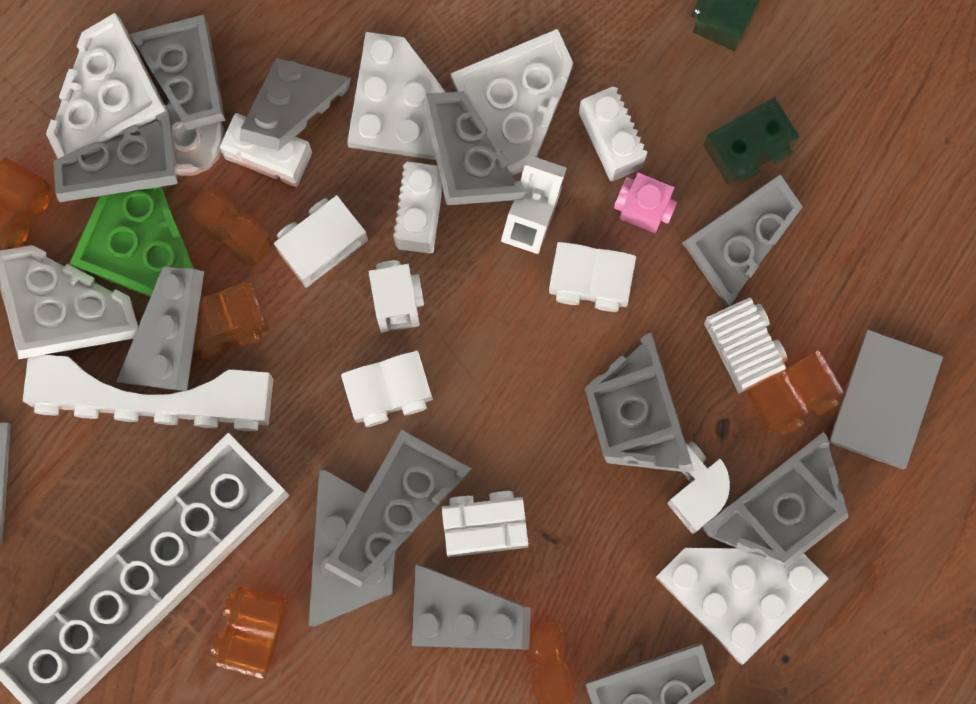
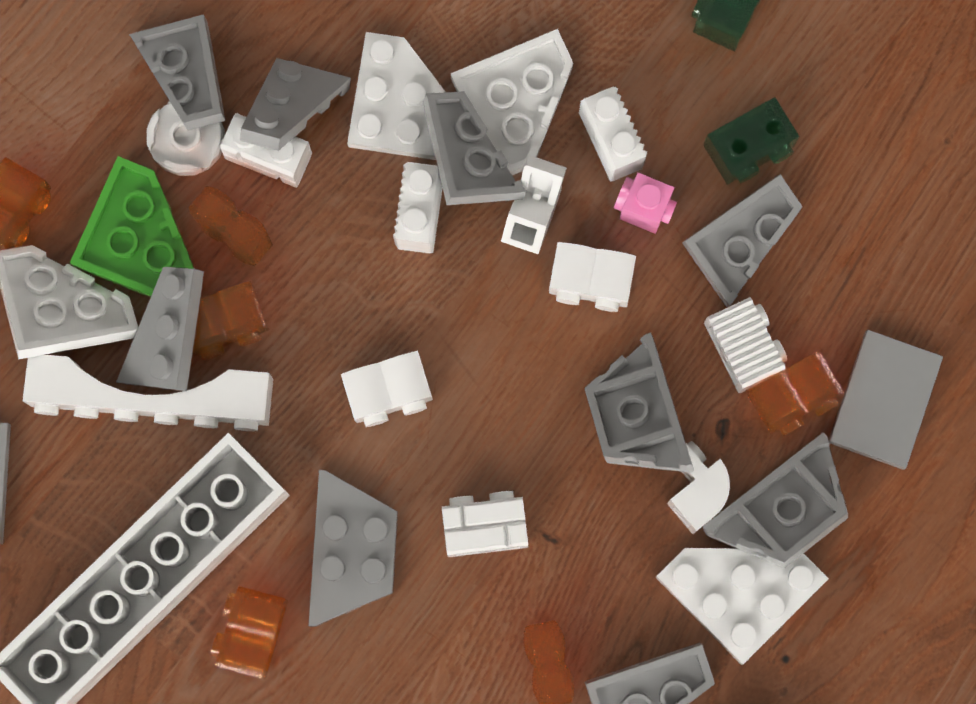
white plate [46,13,167,158] -> none
light grey wing [53,110,178,202] -> none
white brick [274,195,368,288] -> none
light grey wing [324,430,472,587] -> none
white brick [368,260,424,333] -> none
light grey wing [412,564,531,650] -> none

